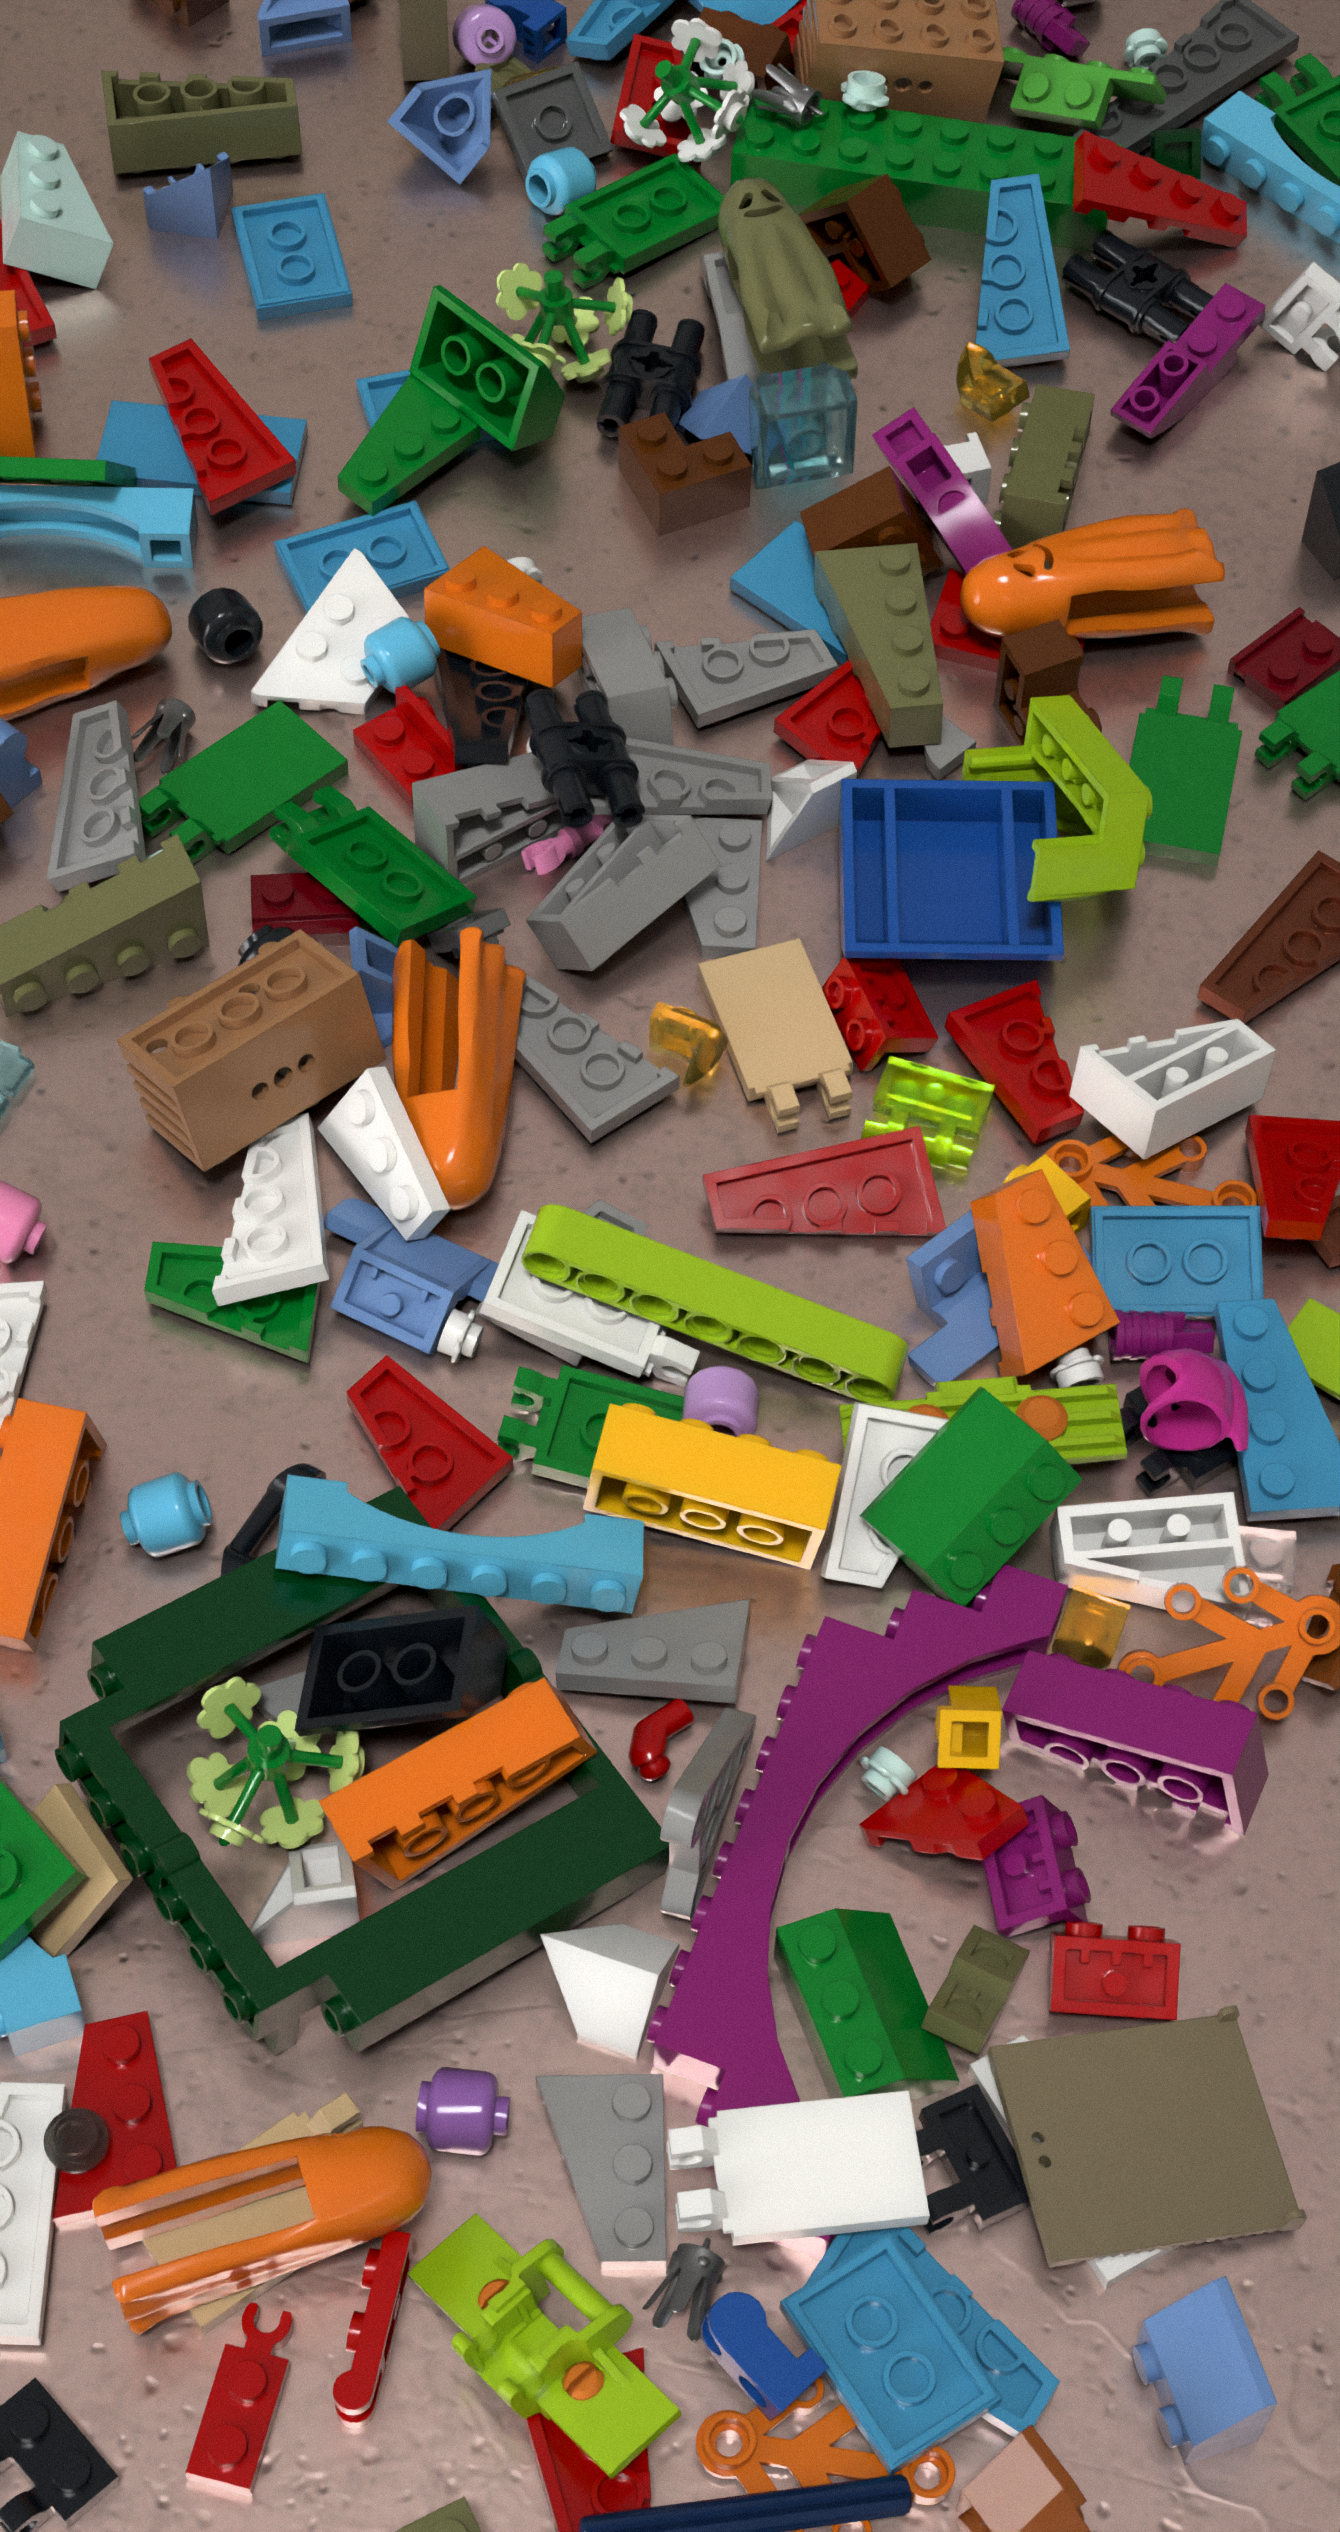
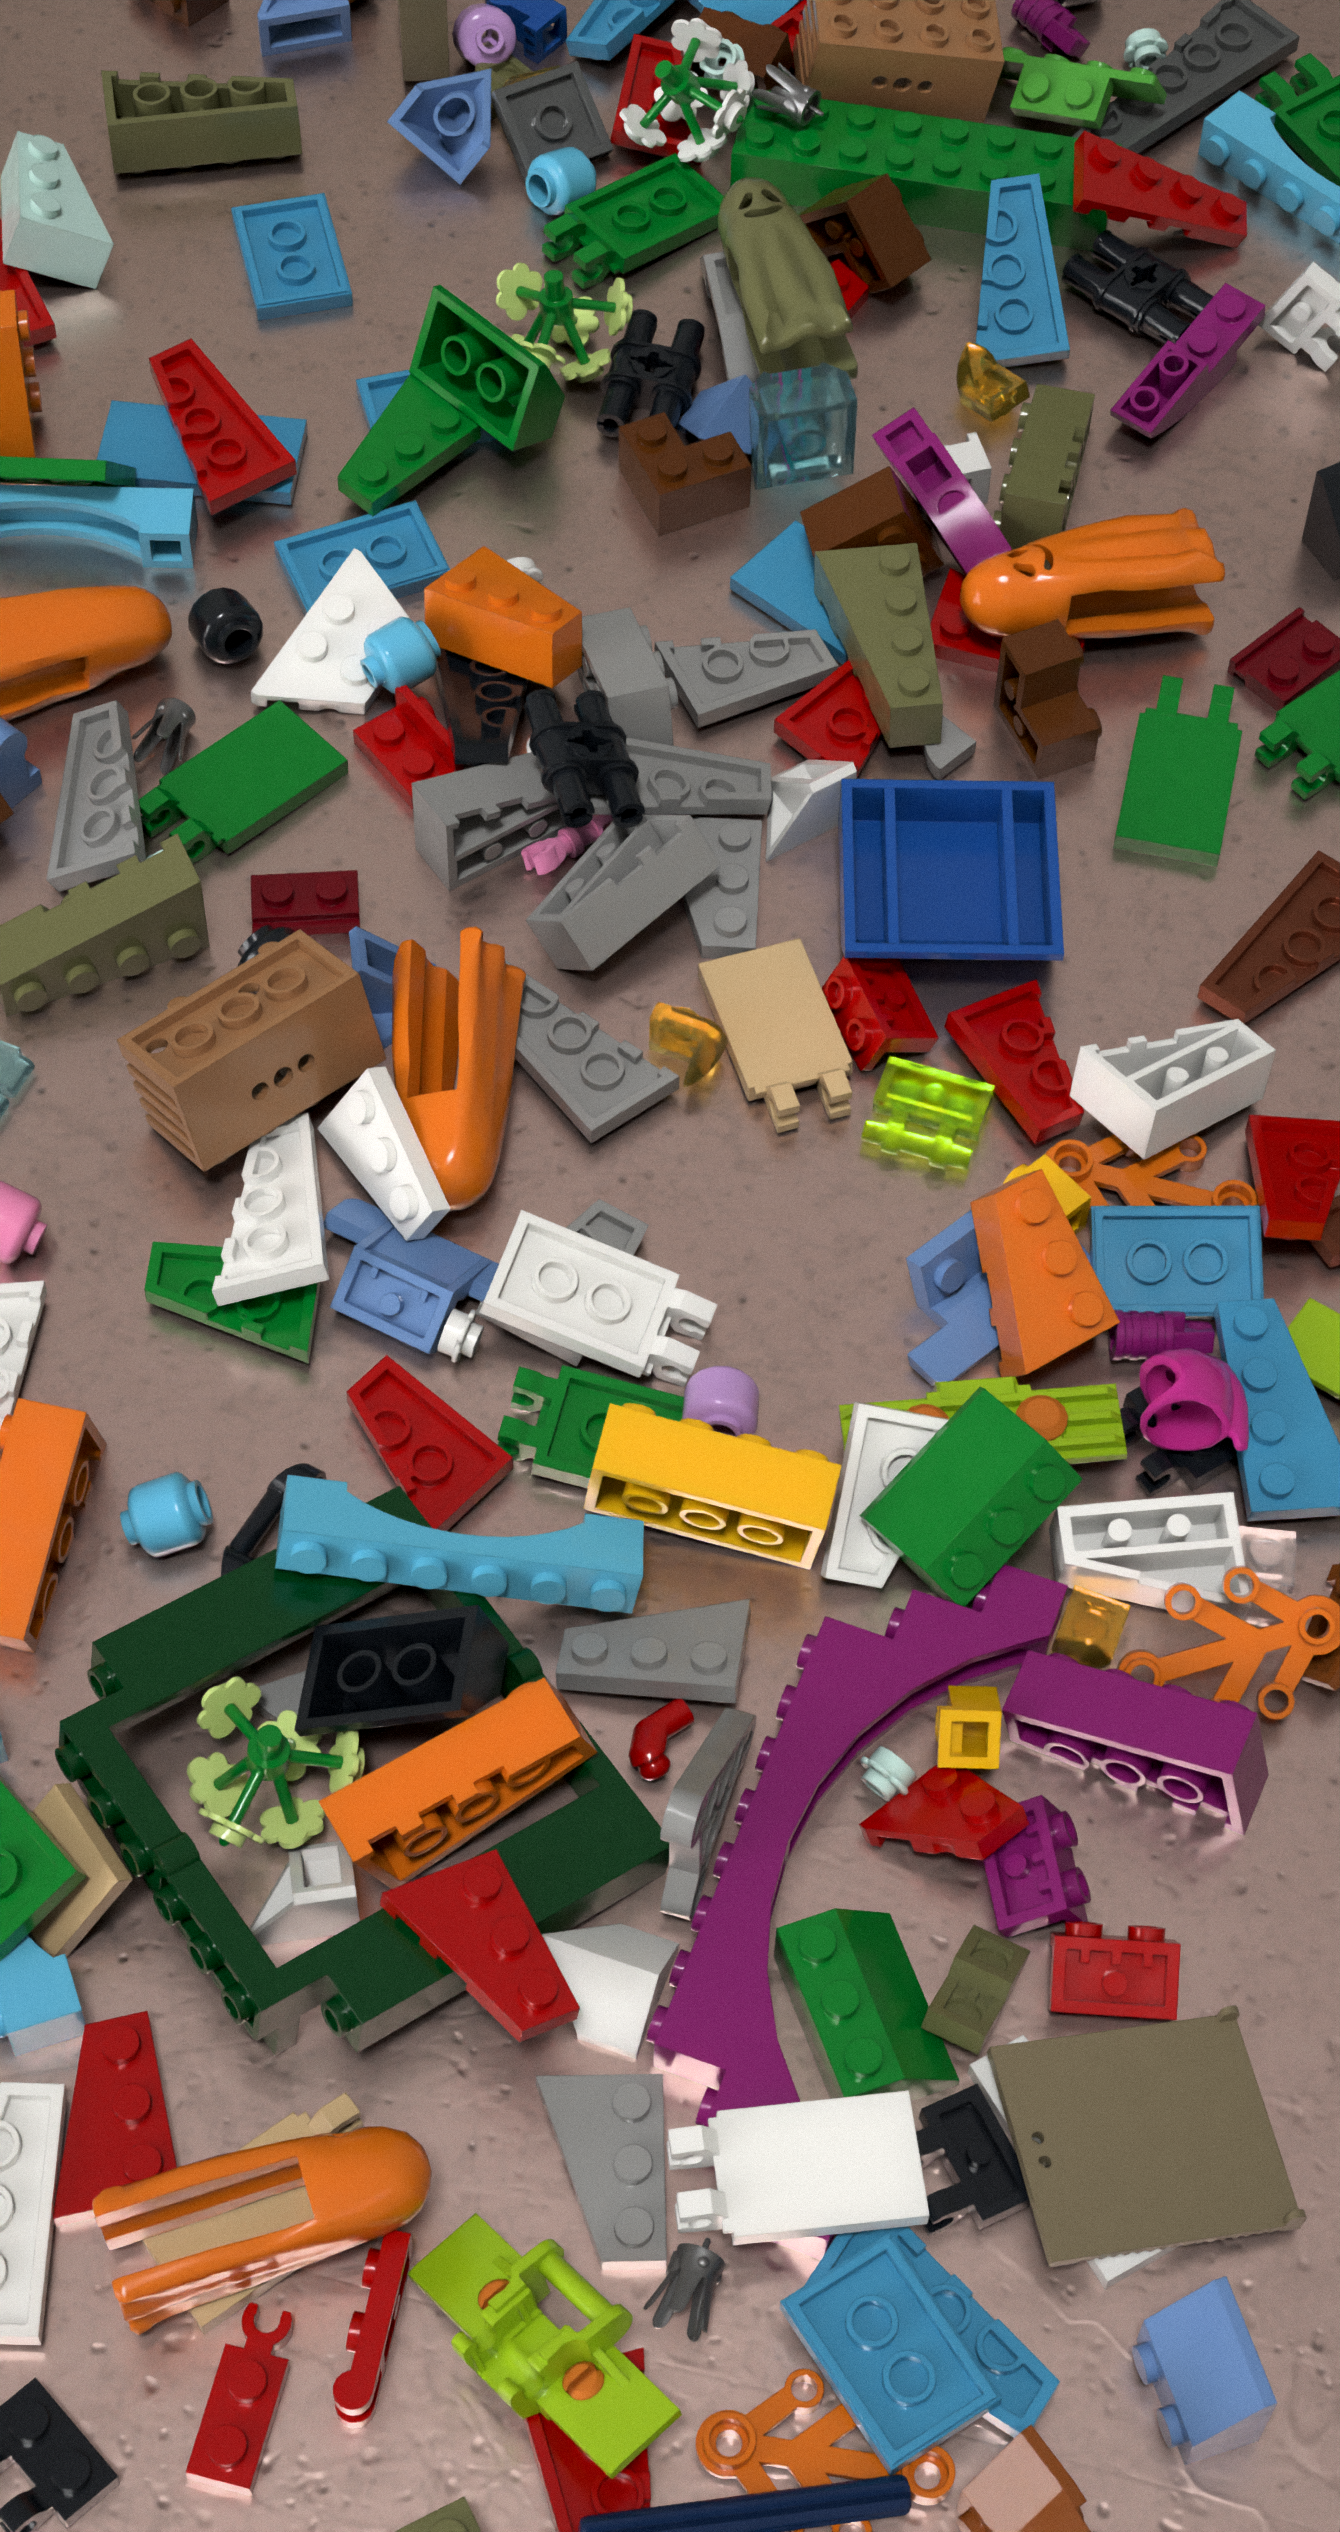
clear smoke plate [43,2108,109,2174] -> none
medium blue slope [143,151,233,240] -> none
green tile [269,785,477,947] -> none
medium lavender head [416,2067,511,2156] -> none
dark grey hinge [426,908,511,961] -> none
lime beam [521,1204,909,1403] -> none
blue leg [700,2292,829,2421] -> none
red wing [702,1126,946,1237] -> none
light aqua plate [841,70,889,111] -> none
lime piece [961,695,1153,902] -> none
white plate [1050,1348,1105,1388] -> none
dark green tile [1151,127,1201,179] -> none
none -> red wing [379,1849,580,2043]

